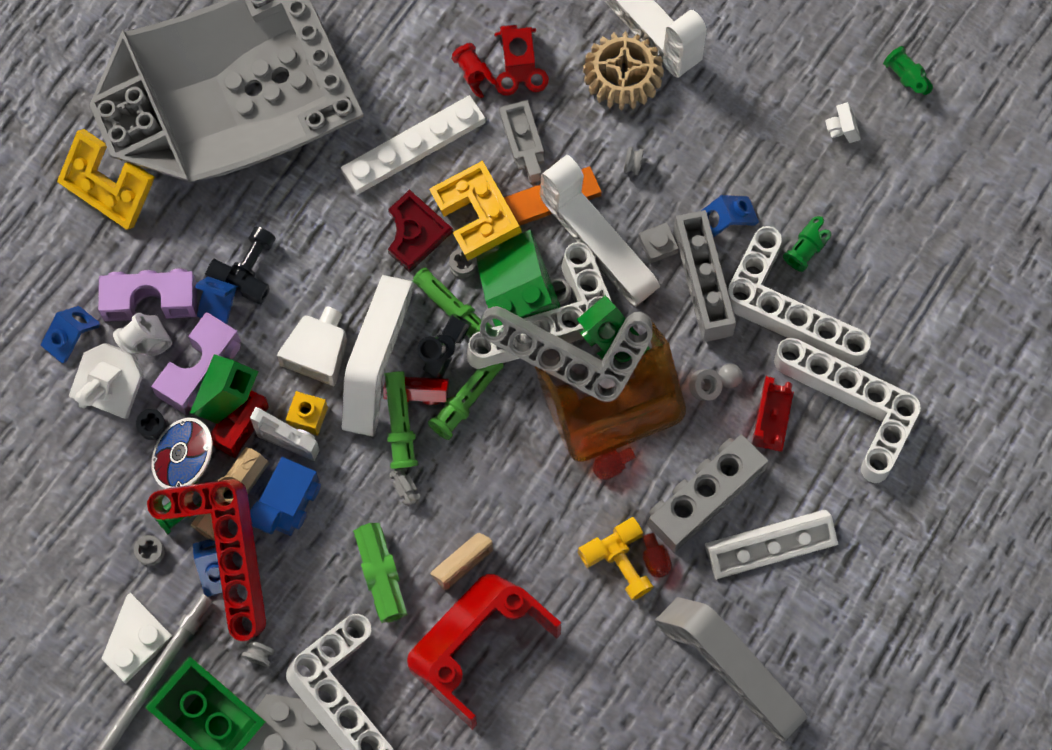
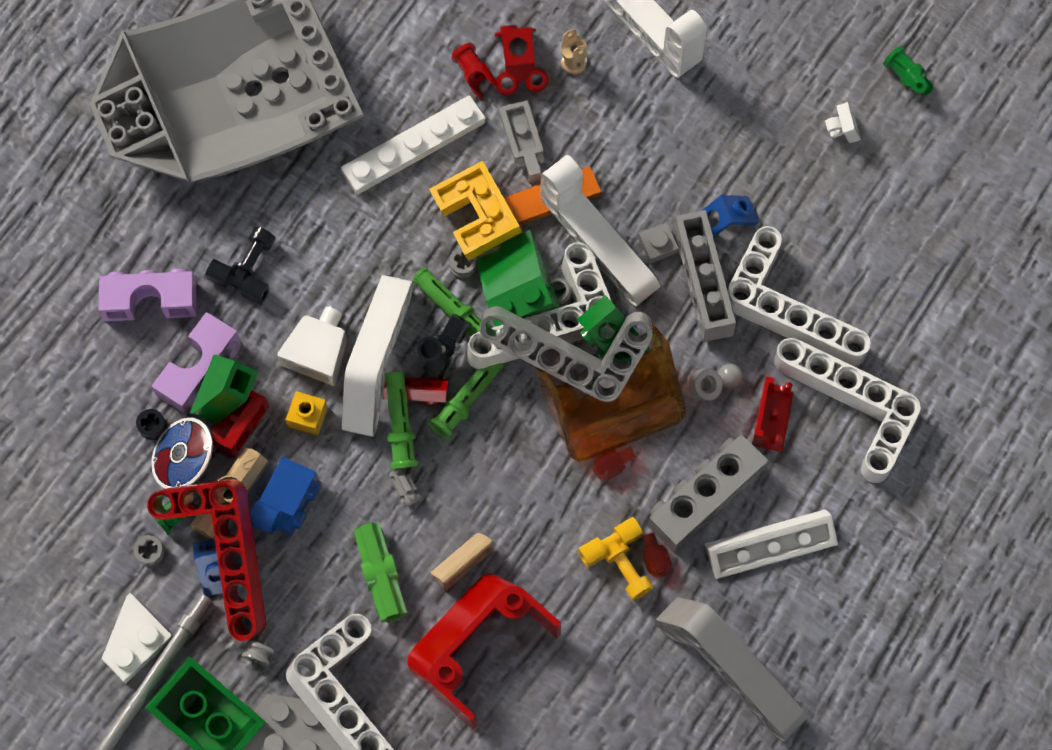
blue bracket [41,306,101,363] -> none
yellow plate [57,129,155,230] -> none
white piece [69,343,144,419] -> none
white piece [113,313,172,356] -> none
blue bracket [195,277,237,324] -> none
white wing [250,407,320,461] -> none
dark red tile [388,189,453,273] -> none
tan gear [583,31,664,111] -> none
light grey bush [624,146,644,176] -> none
green piece [783,216,832,272] -> none
none -> tan piece [561,29,588,75]

